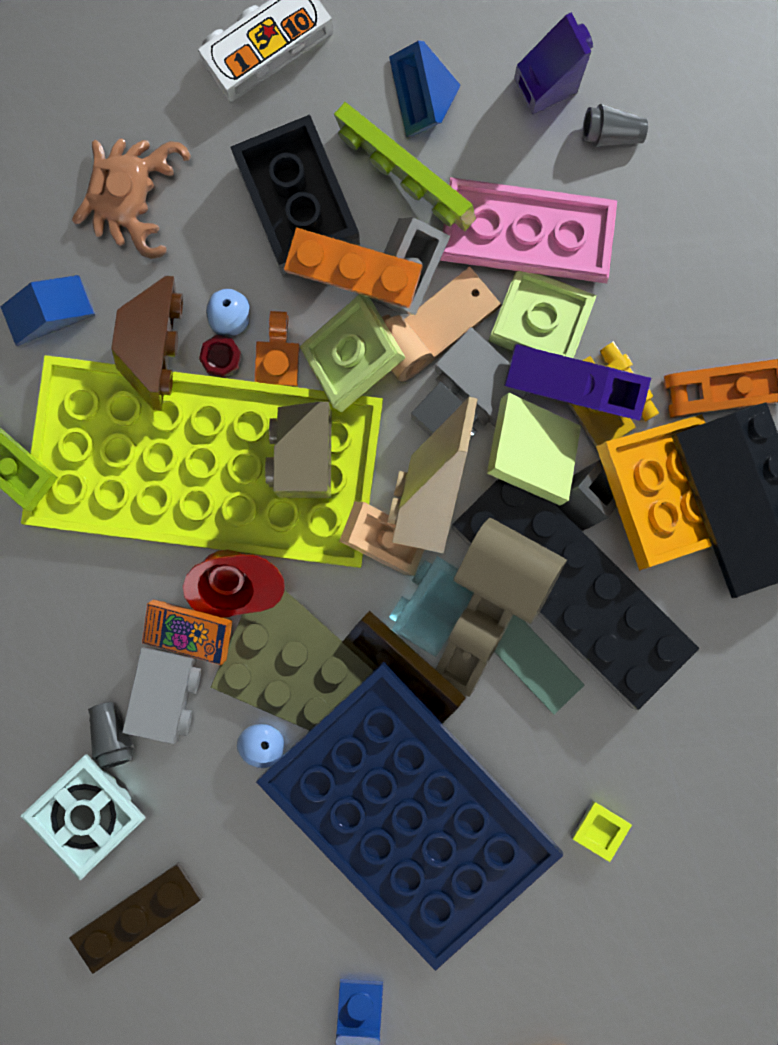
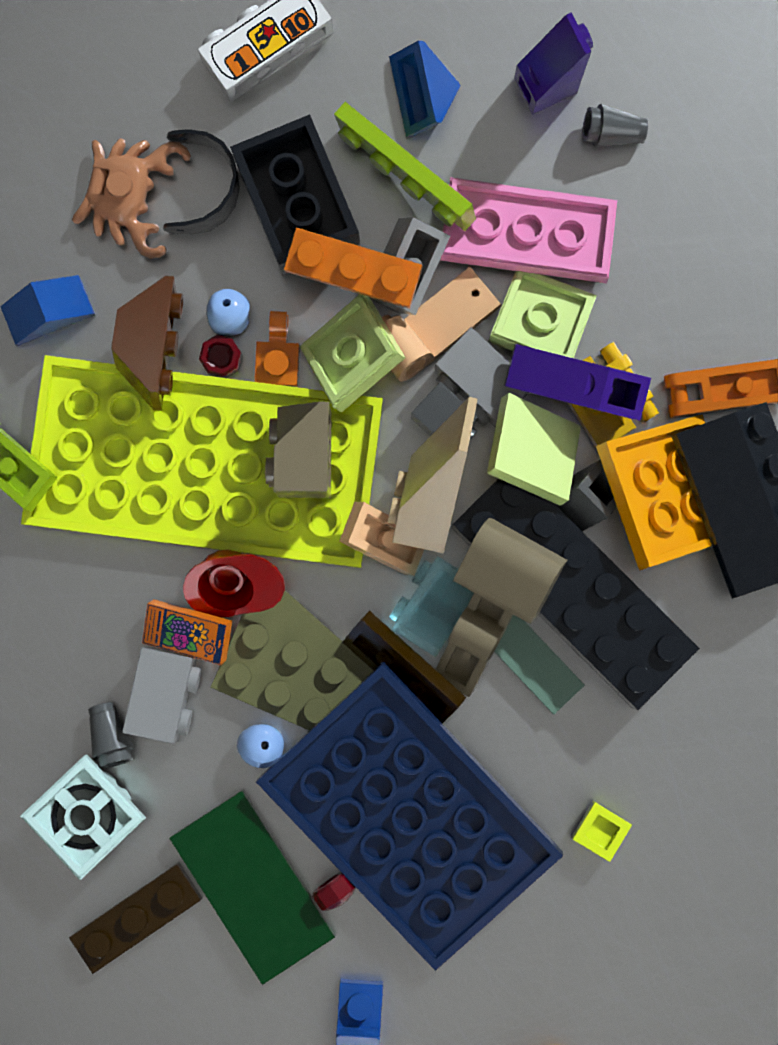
none -> black piece [163,129,240,235]
none -> dark green tile [169,790,336,985]
none -> dark red tile [312,872,356,911]

